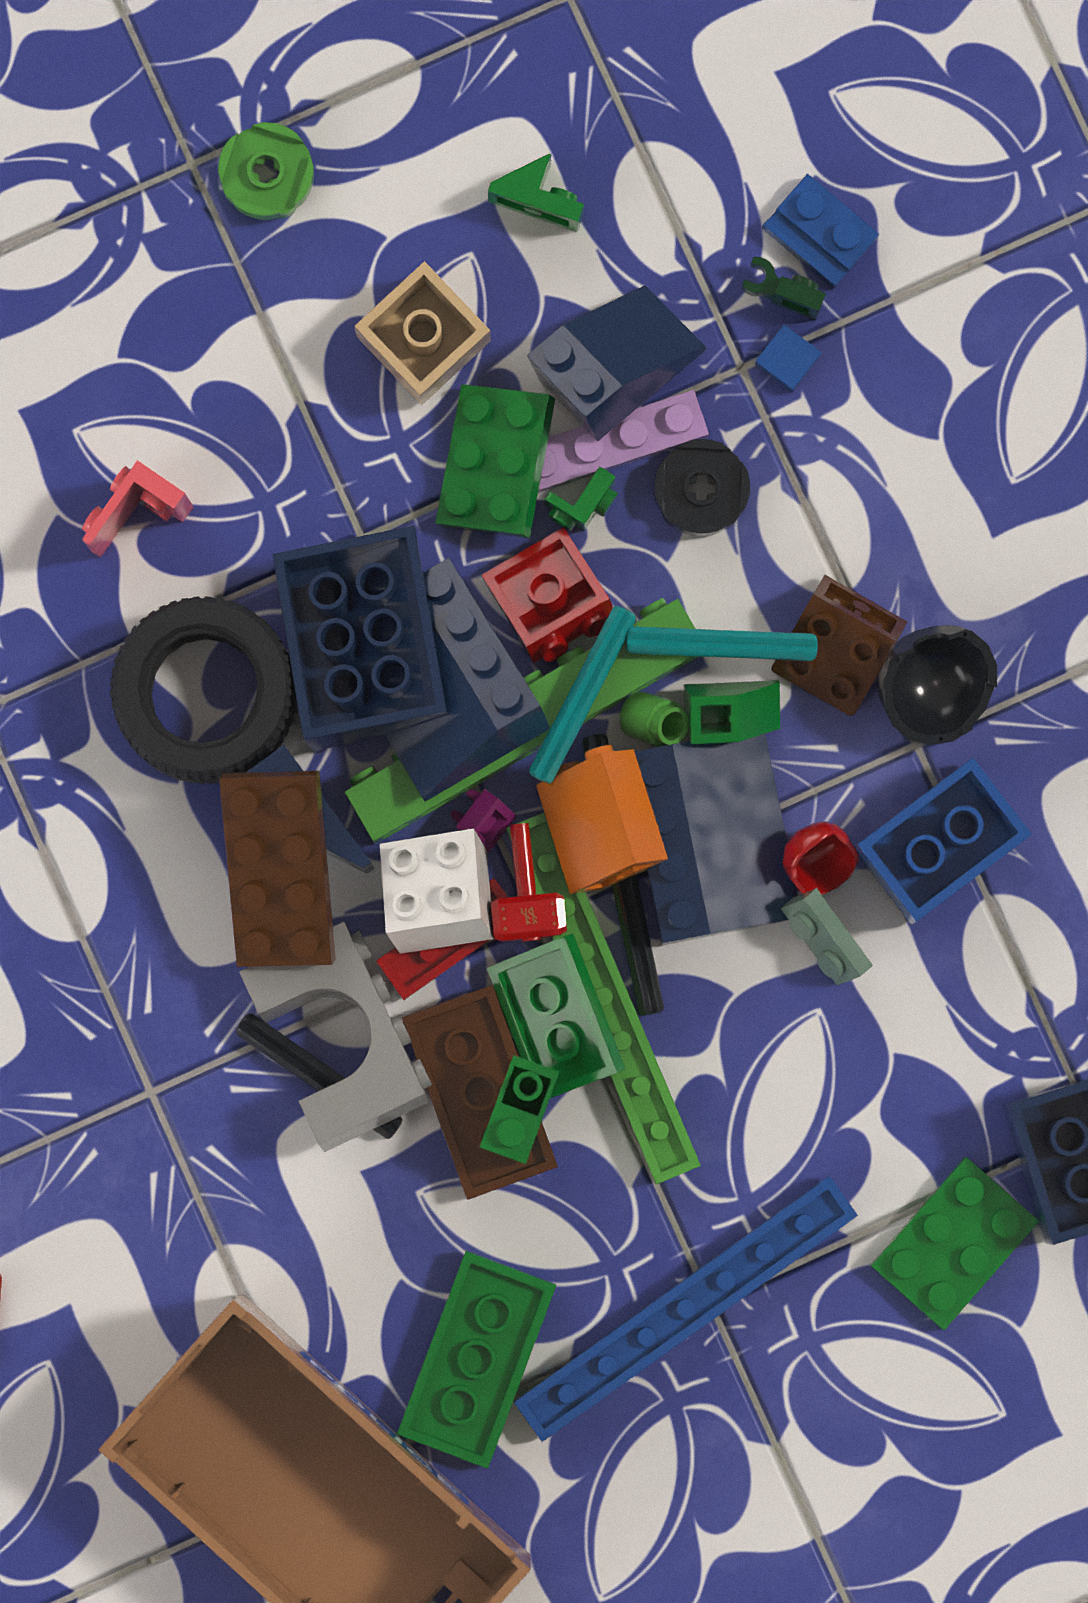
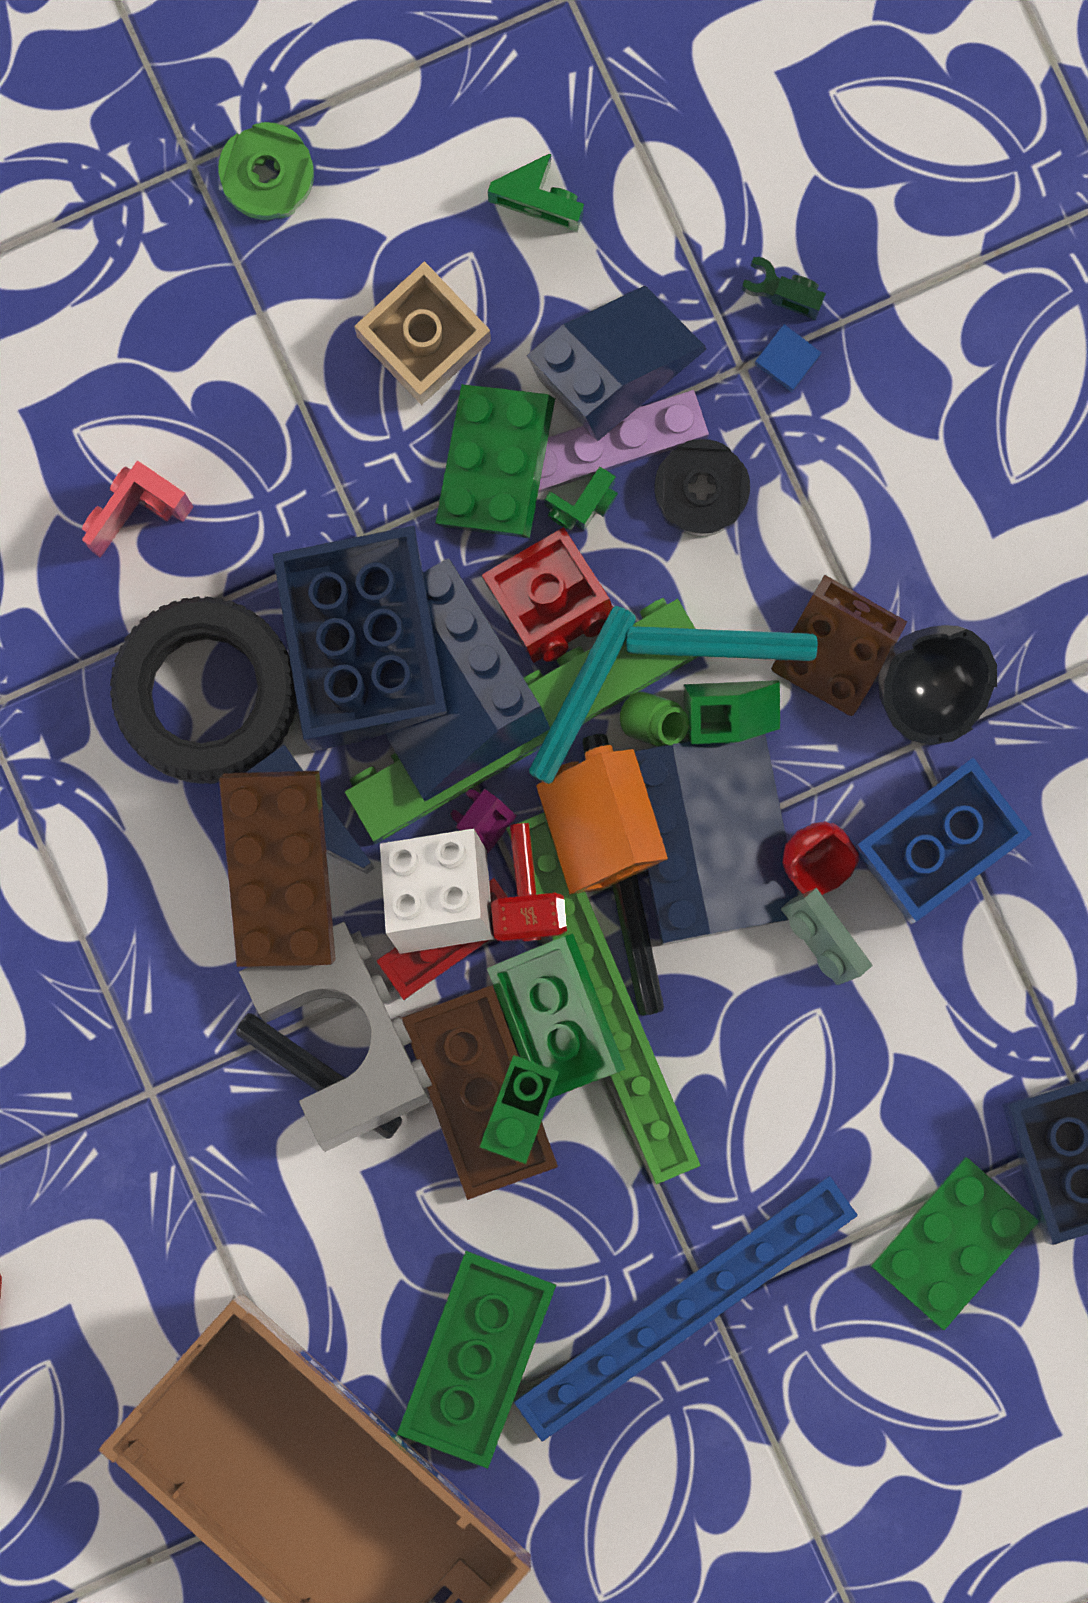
blue plate [762,173,880,289] -> none

